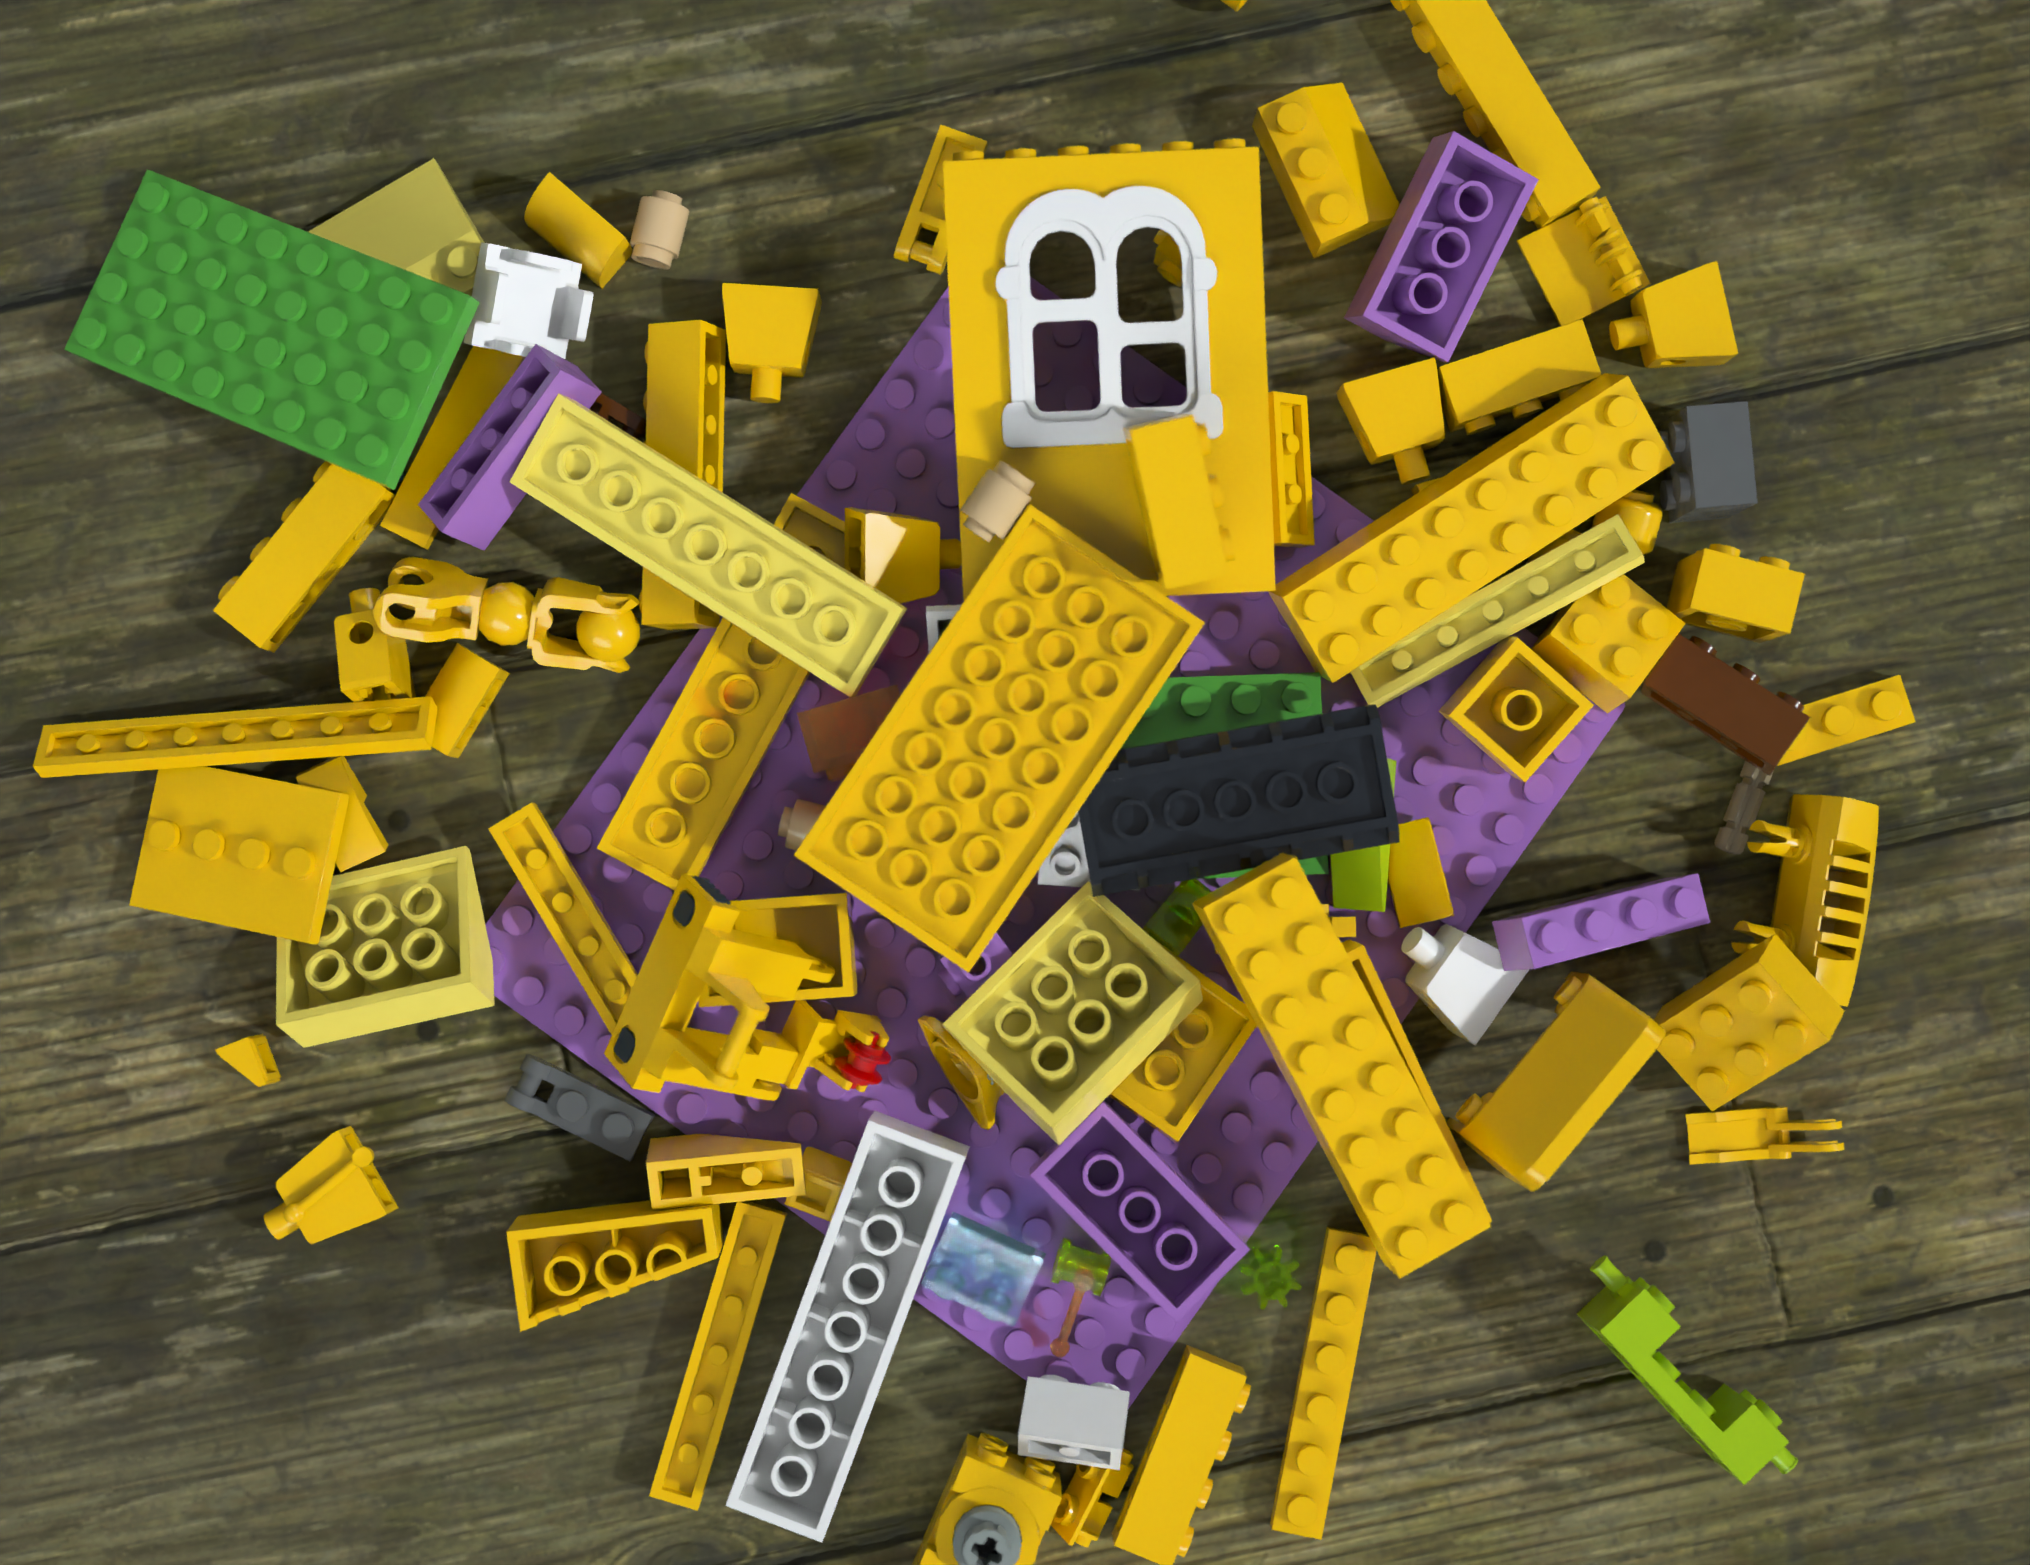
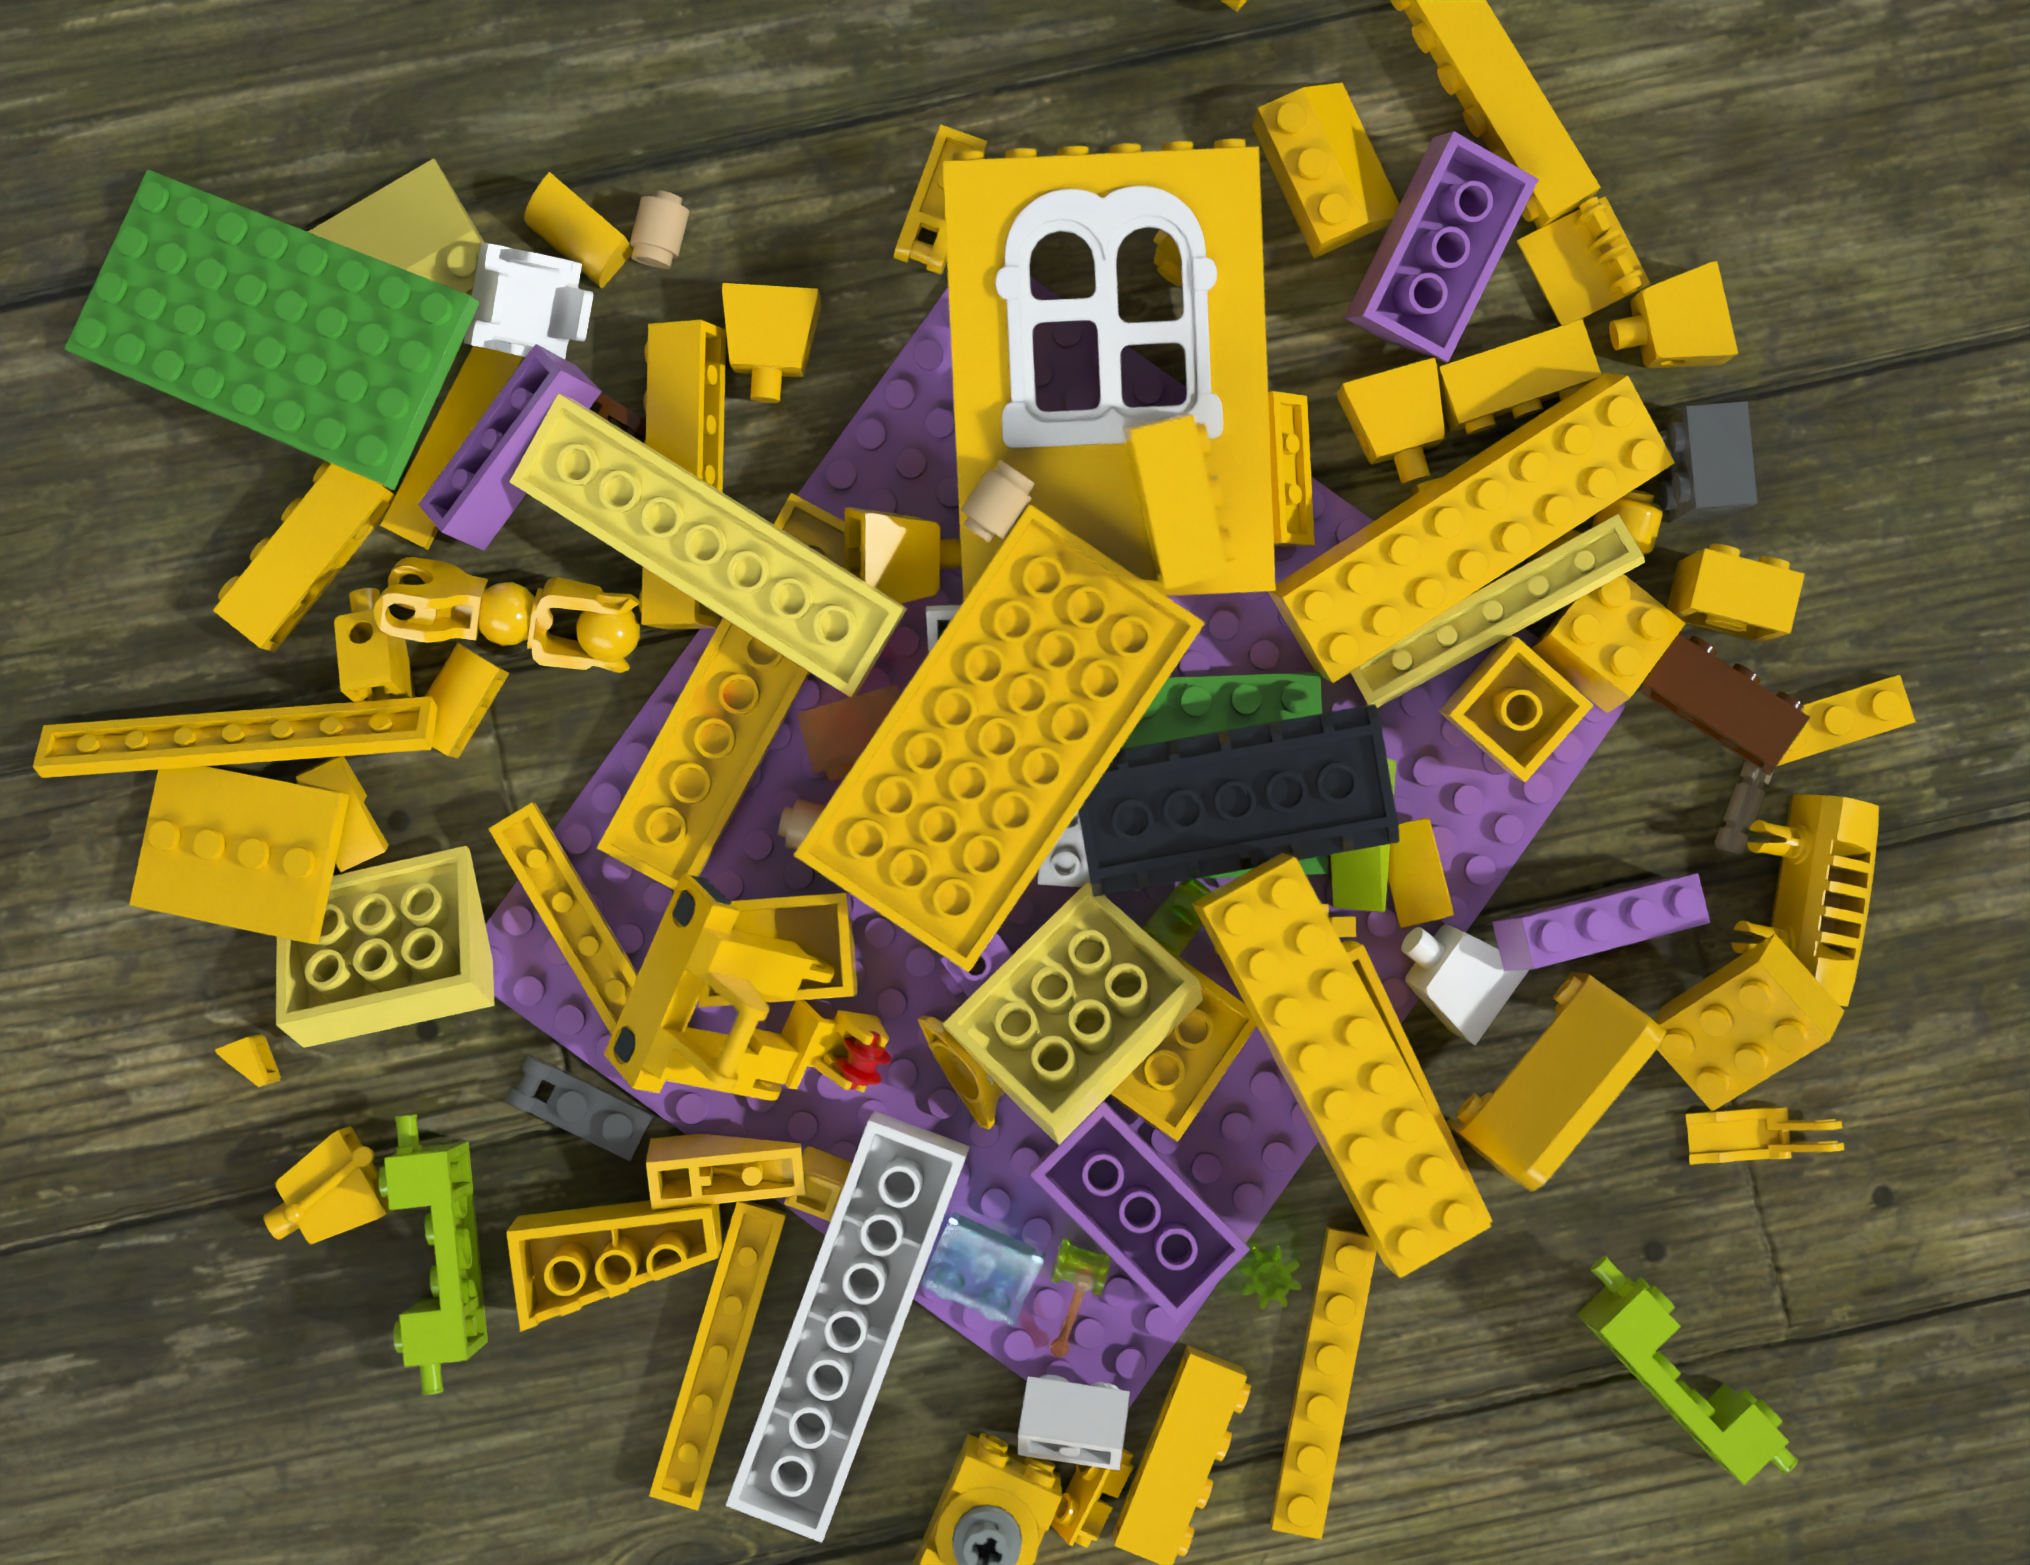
none -> lime brick [379,1114,488,1395]

